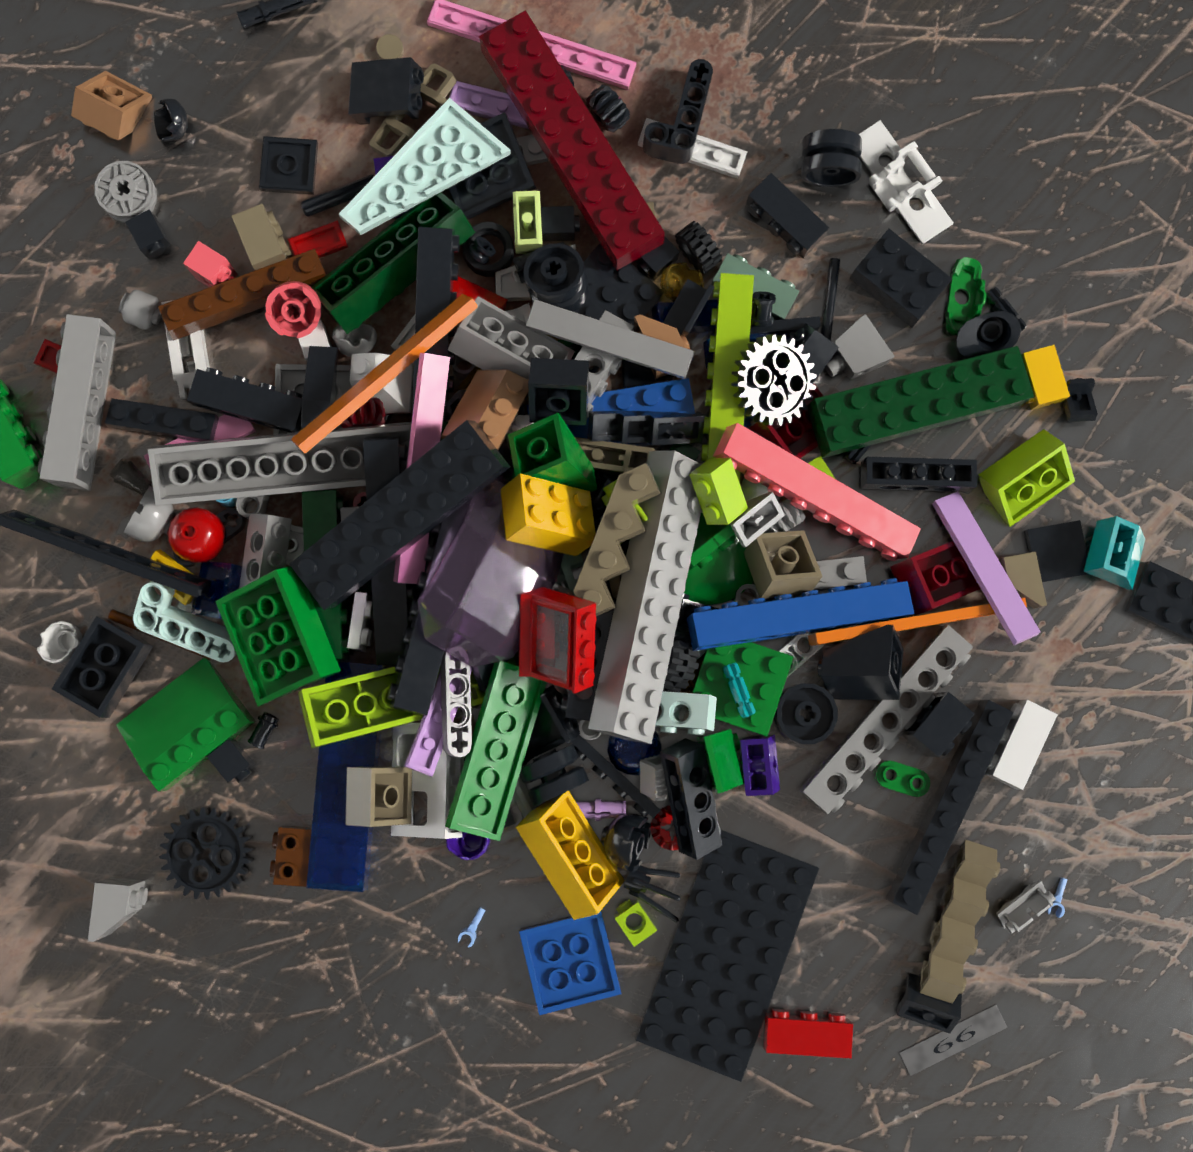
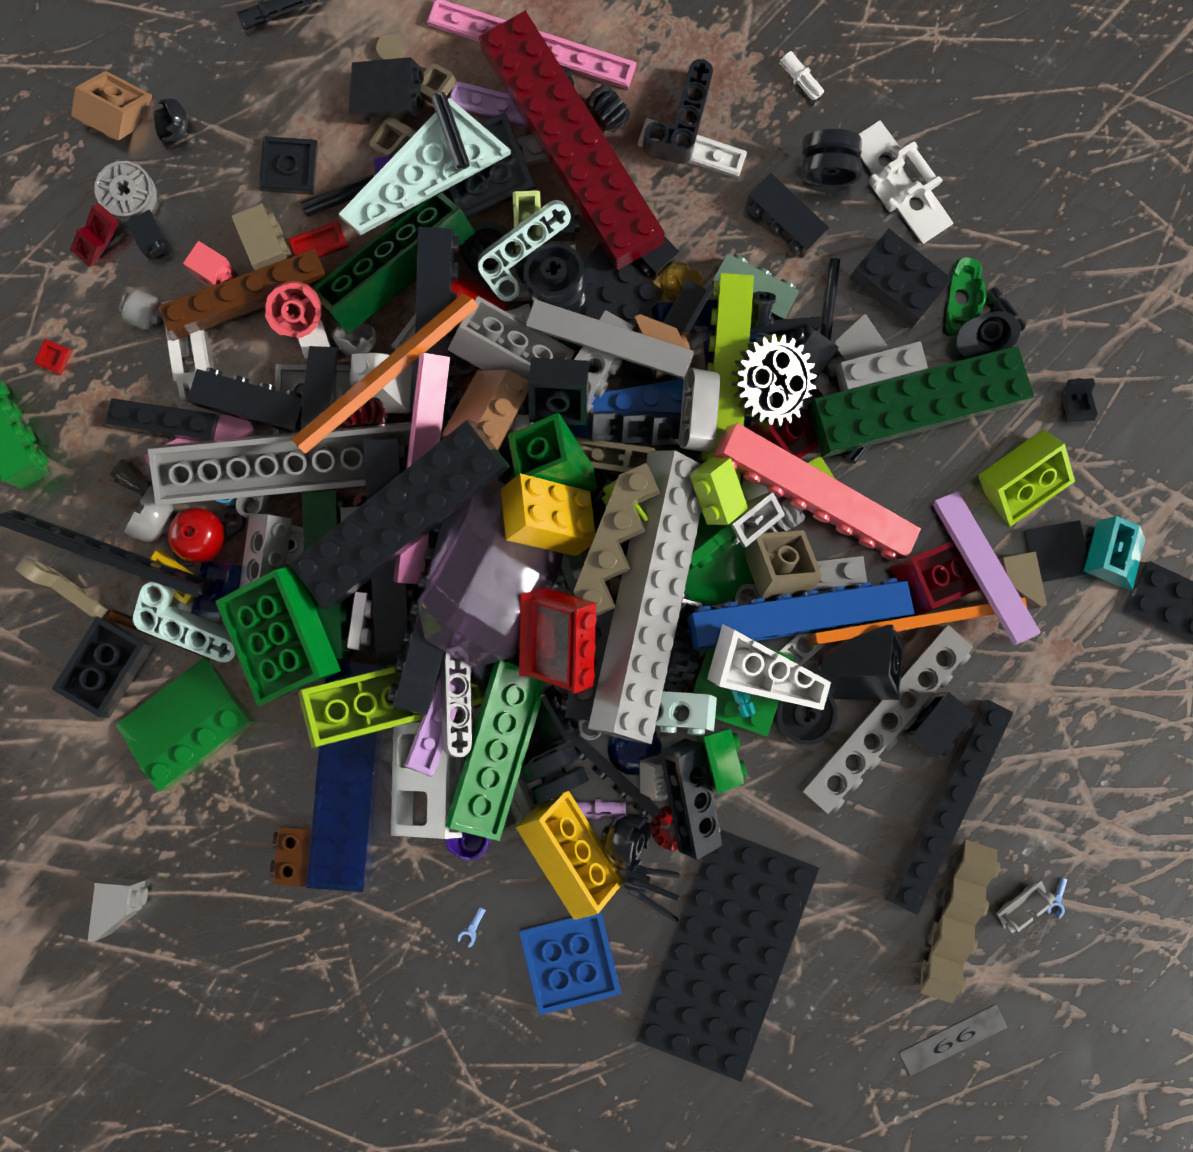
white hair [37,621,83,664] -> none
light grey brick [38,314,116,491] -> none
black gear [159,807,253,900] -> none
black brick [207,739,255,783] -> none
black pin [248,712,279,749] -> none
dark tan slope [346,767,412,827] -> none
lime brick [614,899,657,947] -> none
black tyre [675,221,722,274] -> none
dark purple brick [740,735,780,796] -> none
red brick [763,1009,853,1059] -> none
black brick [861,456,977,492] -> none
green plate [874,761,930,797] -> none
black panel [897,973,962,1034] -> none
white brick [985,700,1058,790] -> none
yellow brick [1021,345,1070,410] -> none
none -> dark tan beam [15,557,108,619]
none -> dark red slope [70,203,119,267]
none -> black axle [432,92,470,171]
none -> light aqua beam [478,200,571,301]
none -> light grey beam [679,368,720,453]
none -> white wedge [707,624,831,710]
none -> white axle [779,51,824,100]
none -> light grey brick [834,341,928,392]

